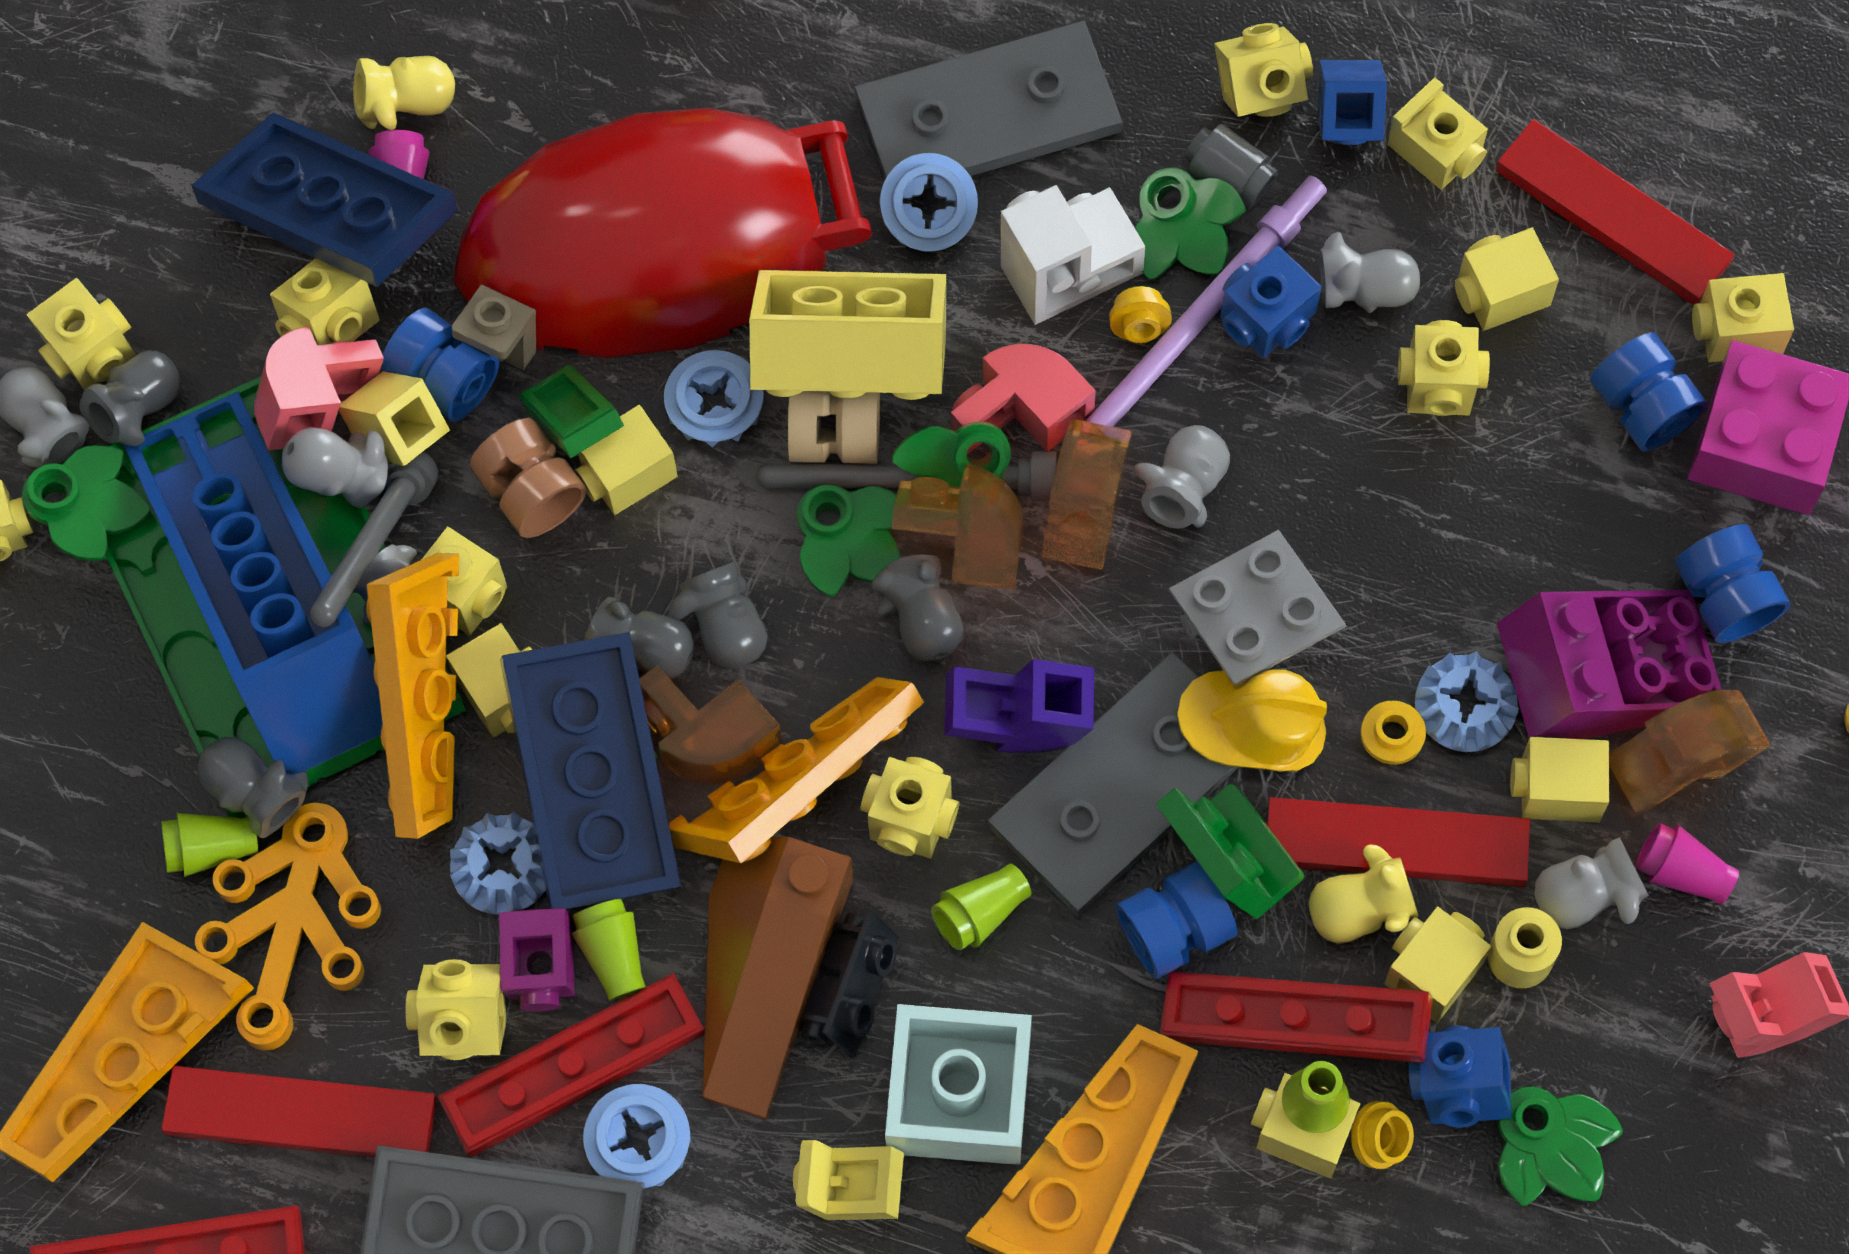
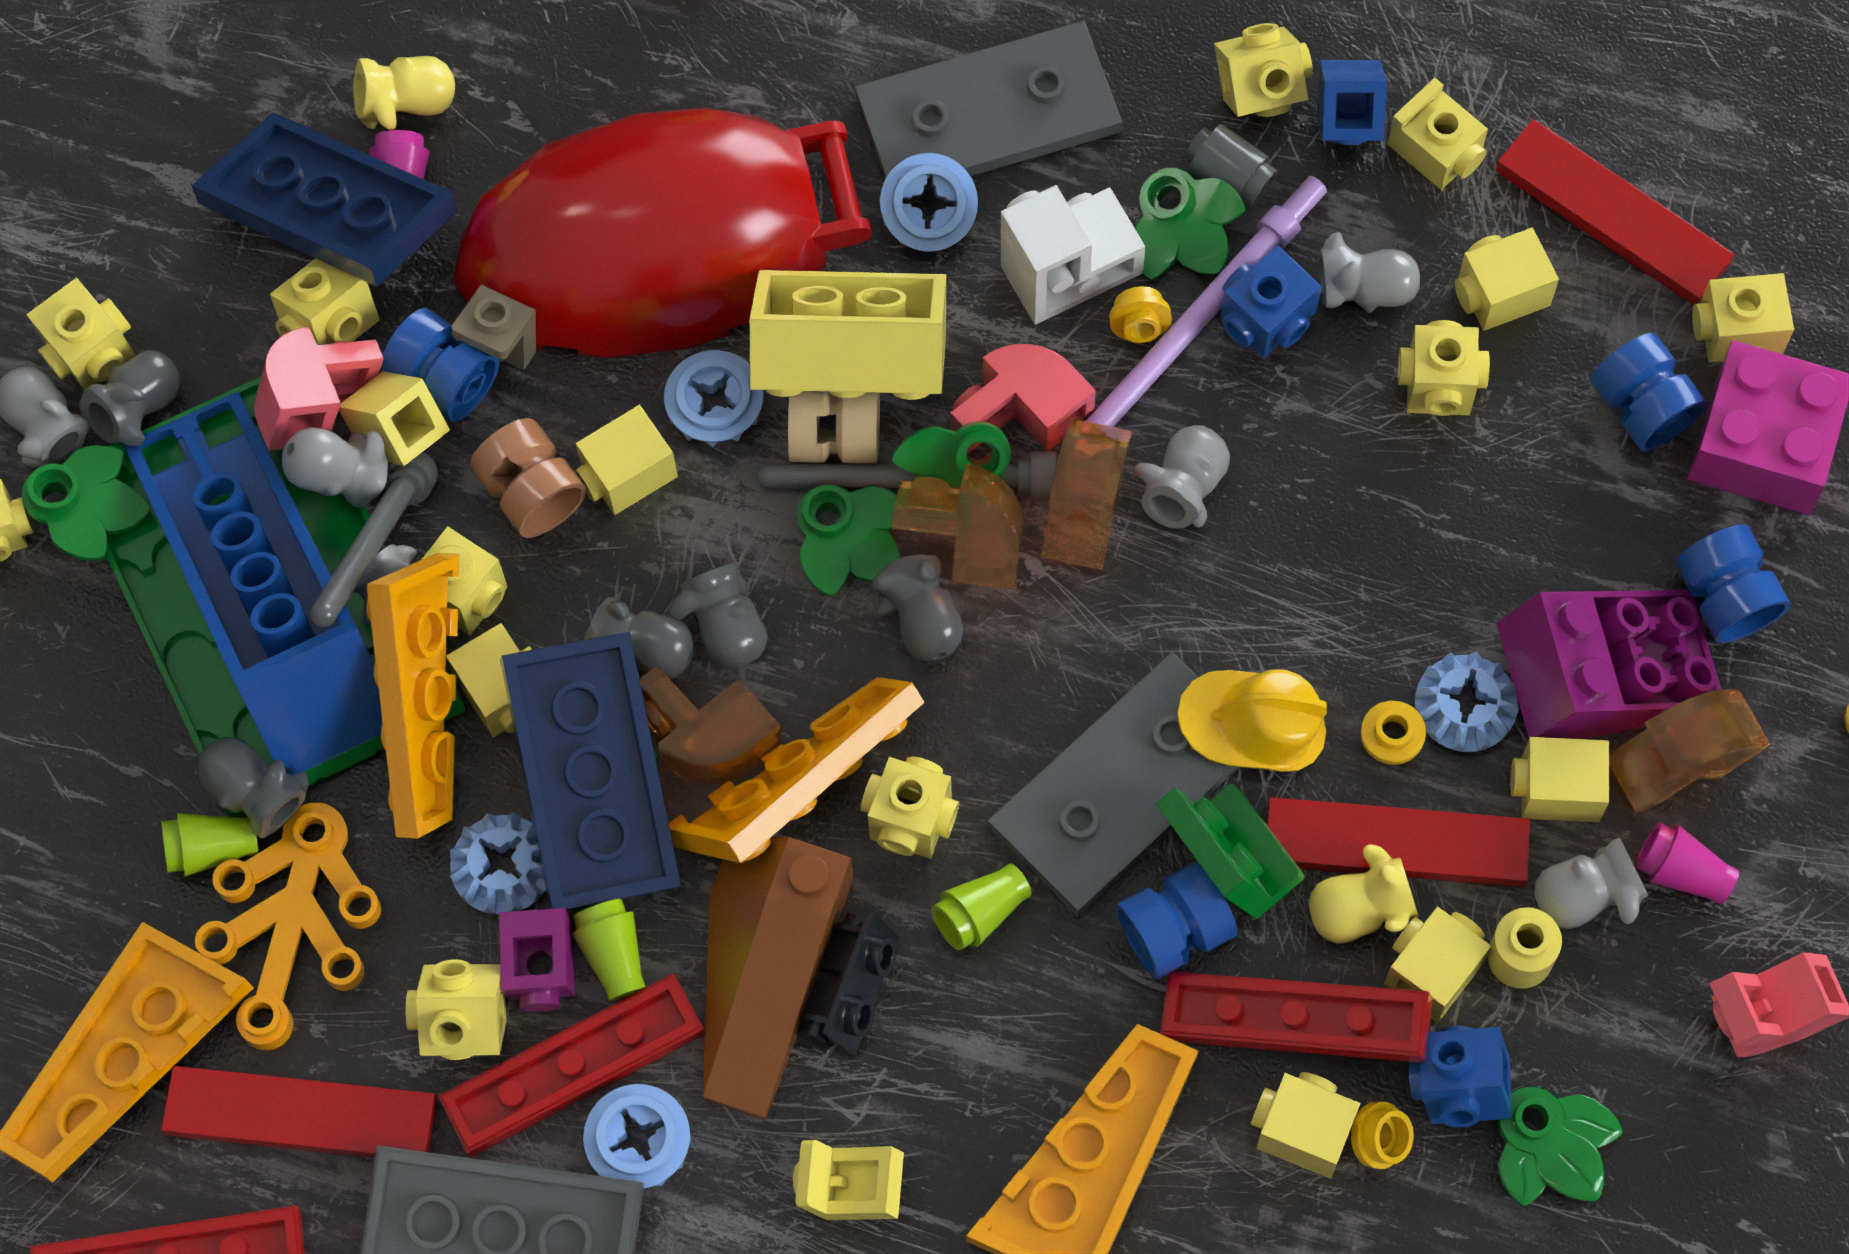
green tile [518,365,624,458] -> none
light aqua brick [885,1004,1031,1165] -> none
dark purple brick [944,659,1094,753] -> none
light grey hinge [1169,530,1346,687] -> none
lime cone [1282,1061,1350,1133] -> none

